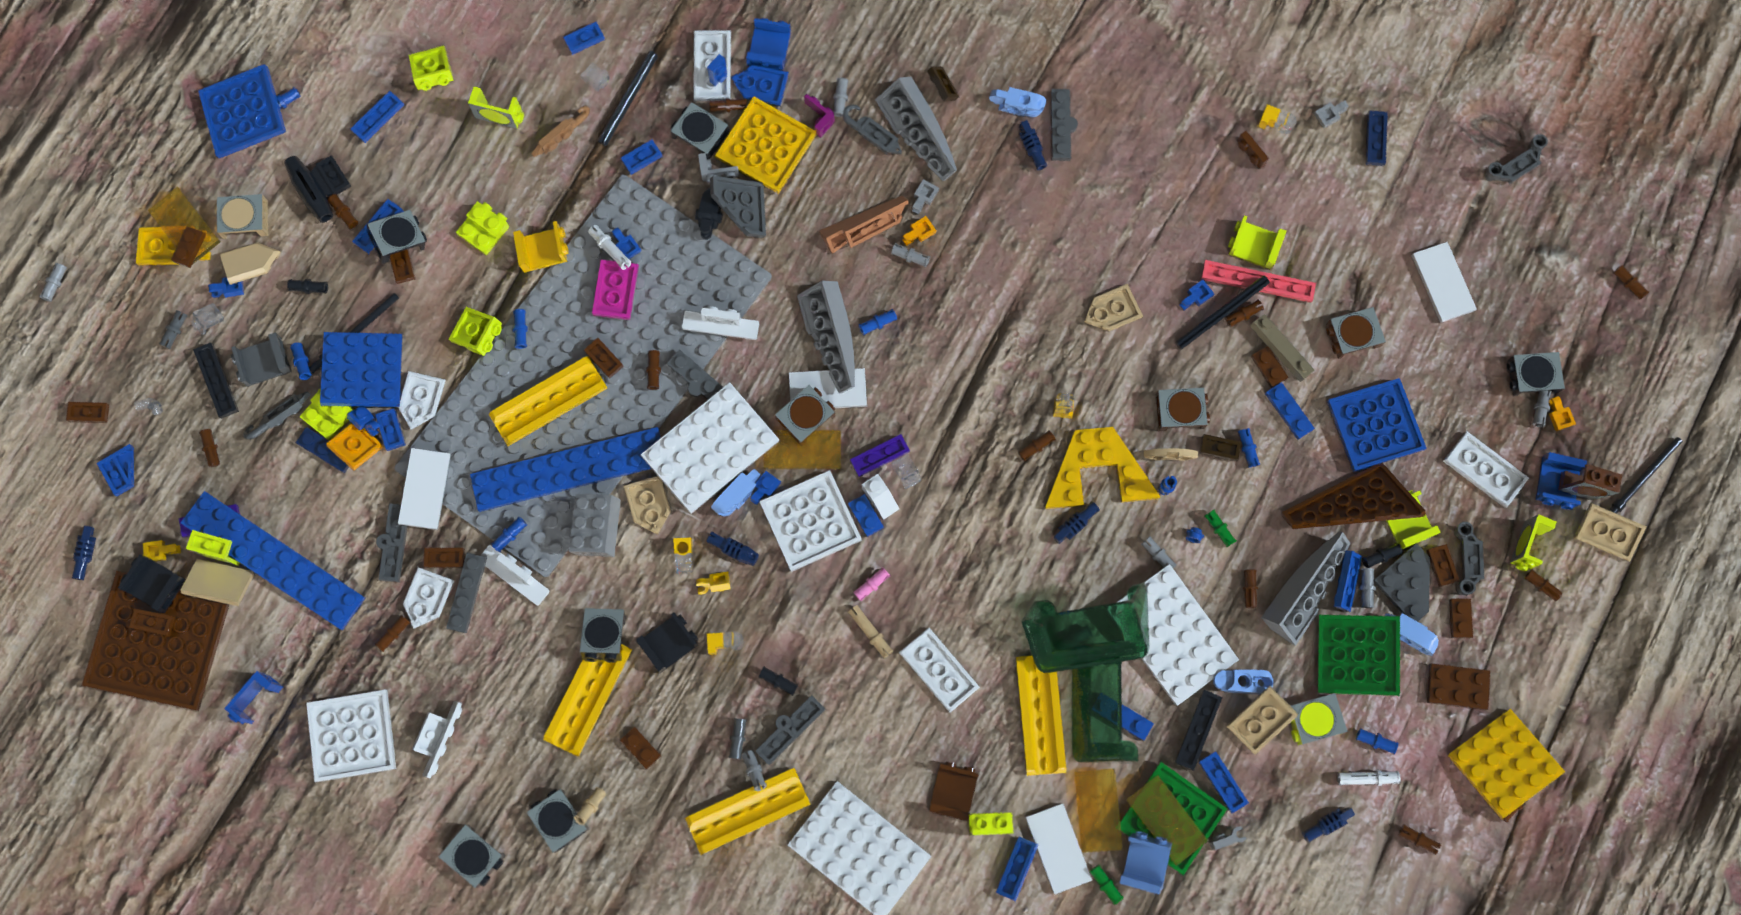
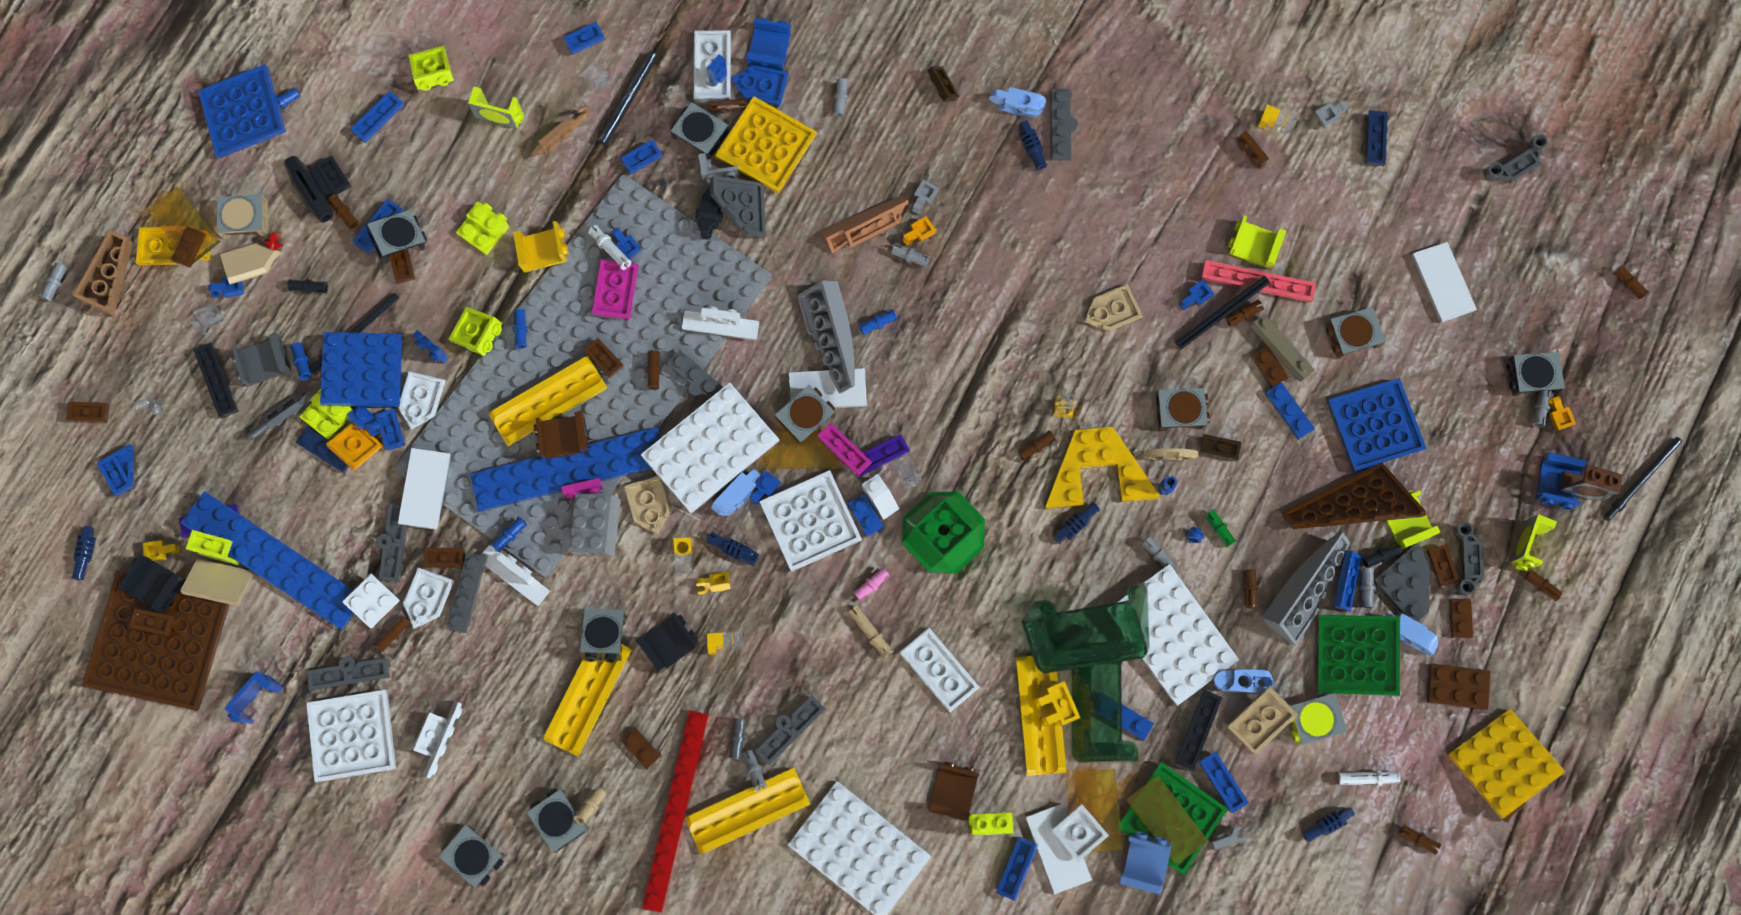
dark grey pin [159,310,188,349] -> none
reddish brown axle [199,429,220,467] -> none
black pin [758,666,798,696] -> none
magenta bracket [804,94,835,138] -> none
dark grey plate [842,105,902,155] -> none
light grey wedge [875,77,957,181] -> none
green pin [1089,864,1124,905] -> none
blue pin [1238,428,1260,468] -> none
blue pin [1356,728,1399,754] -> none
white tile [1443,431,1529,508] -> none
tan tile [1574,503,1647,562] -> none
none -> medium nougat wedge [72,230,133,317]
none -> red plate [264,231,283,250]
none -> dark grey hinge [307,657,390,691]
none -> white plate [342,573,400,628]
none -> blue wing [412,330,449,364]
none -> reddish brown panel [533,411,590,459]
none -> dark pink plate [561,478,604,499]
none -> red plate [642,710,709,913]
none -> dark pink plate [817,423,872,476]
none -> green piece [902,491,985,575]
none -> yellow plate [1034,681,1080,726]
none -> white plate [1052,804,1109,862]

